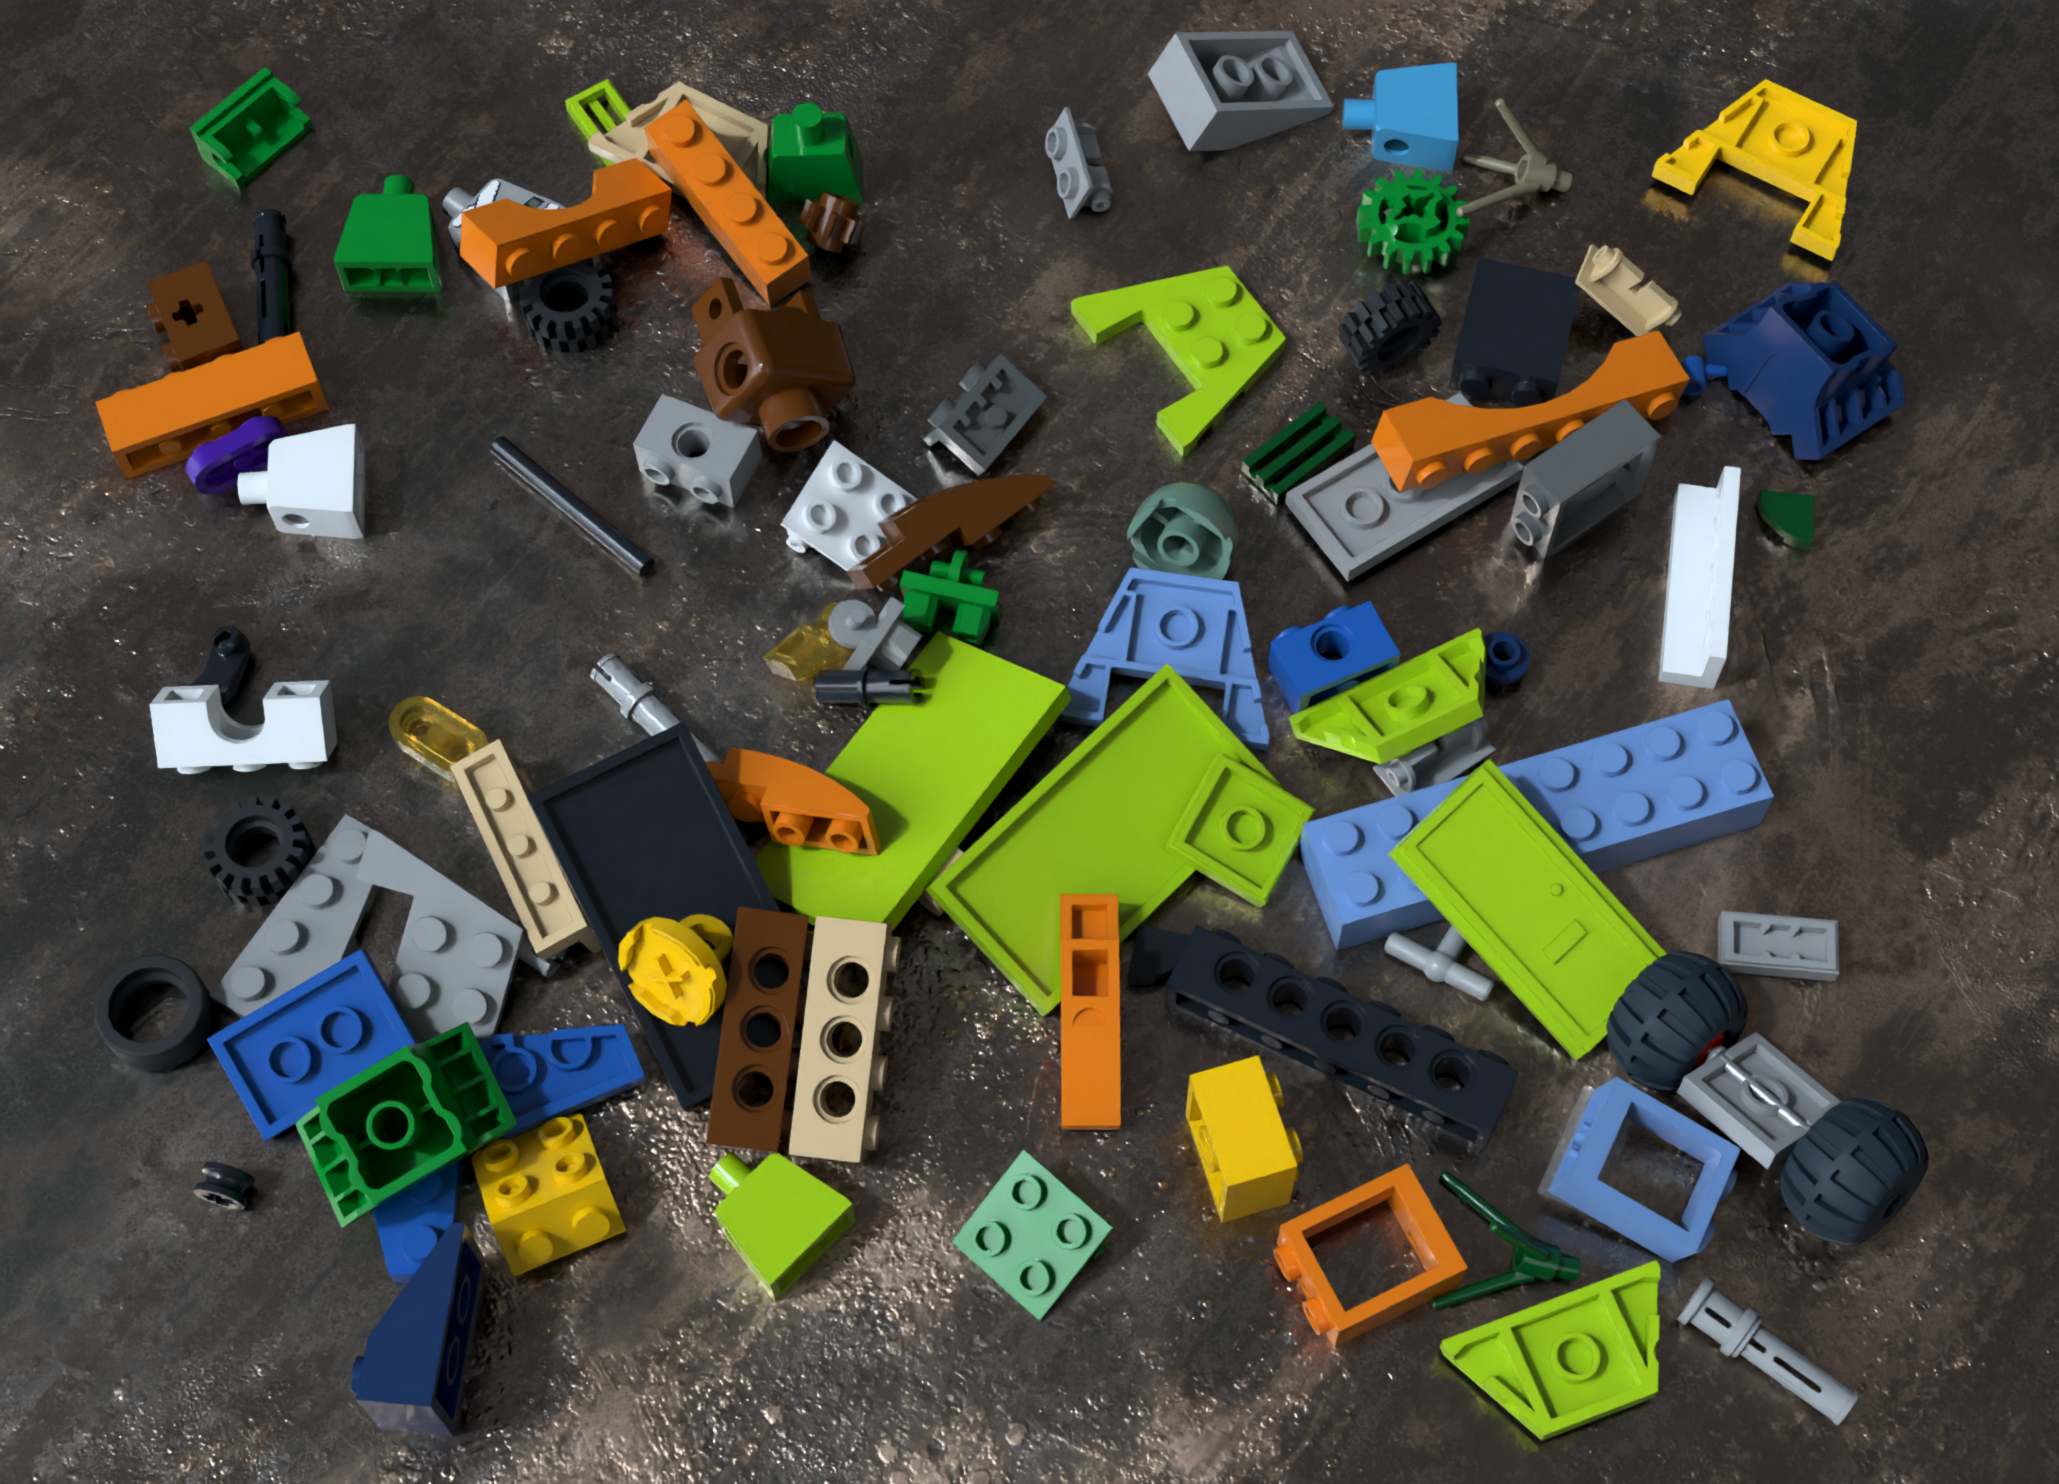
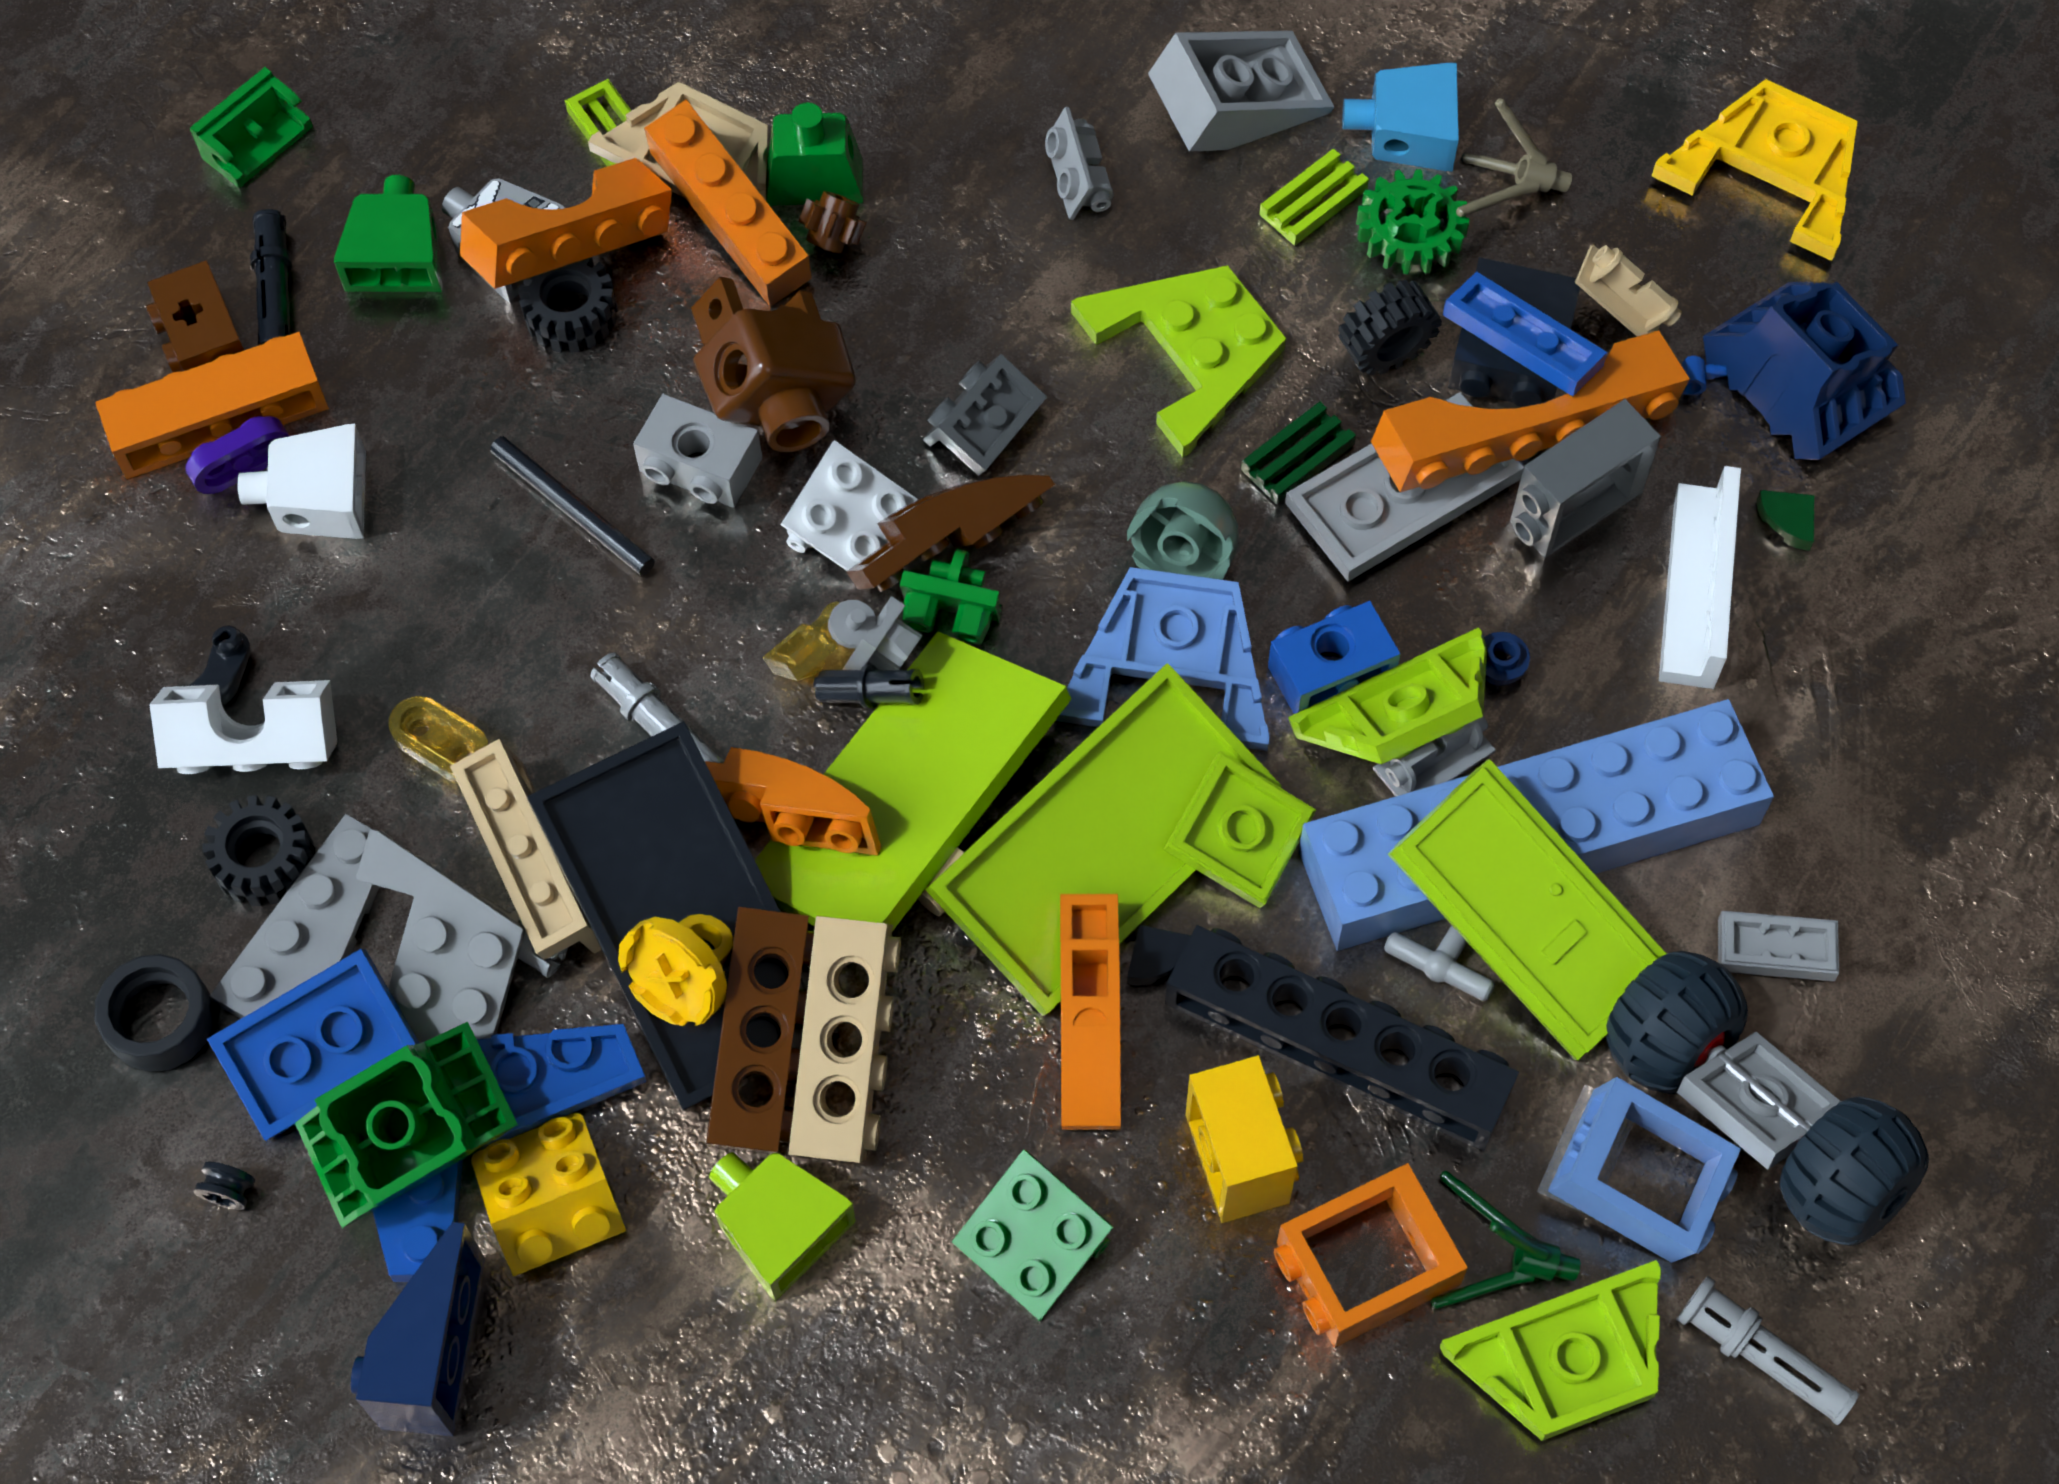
none -> lime tile [1259,148,1369,246]
none -> blue plate [1443,272,1607,397]

